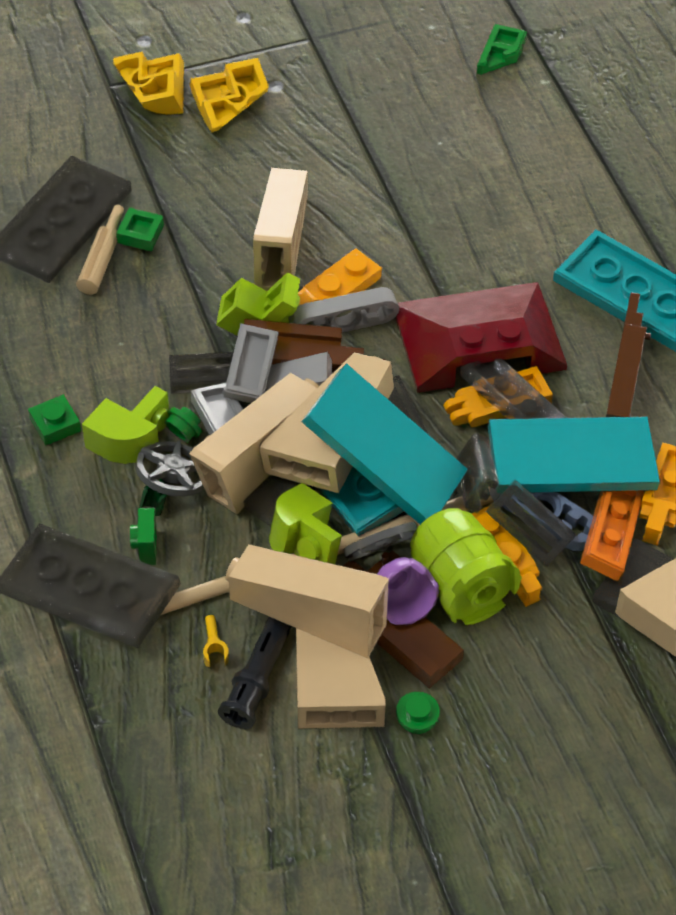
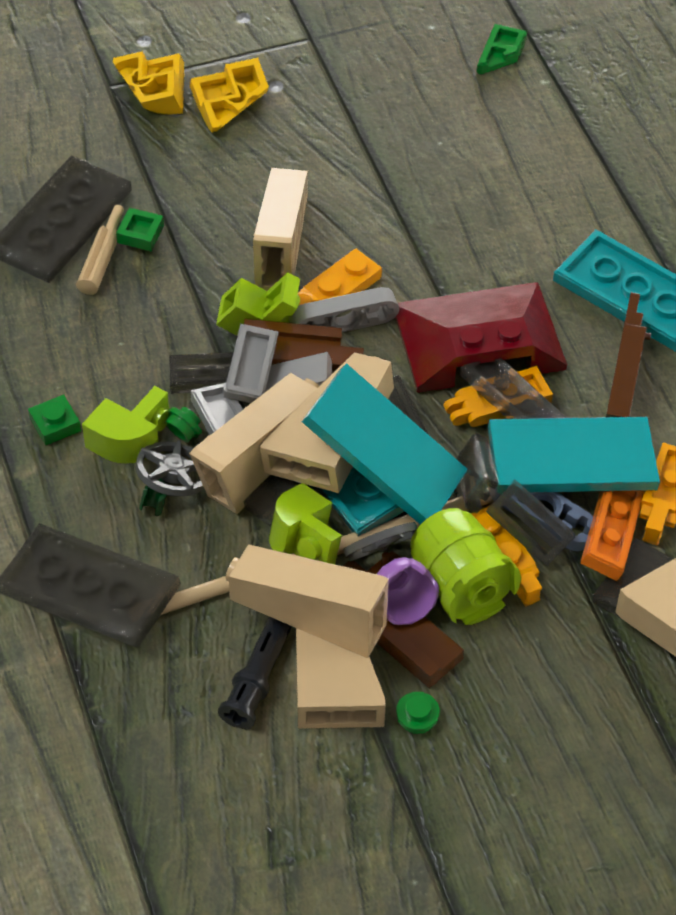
green plate [130,508,157,565] -> none
yellow hand [203,615,229,667] -> none

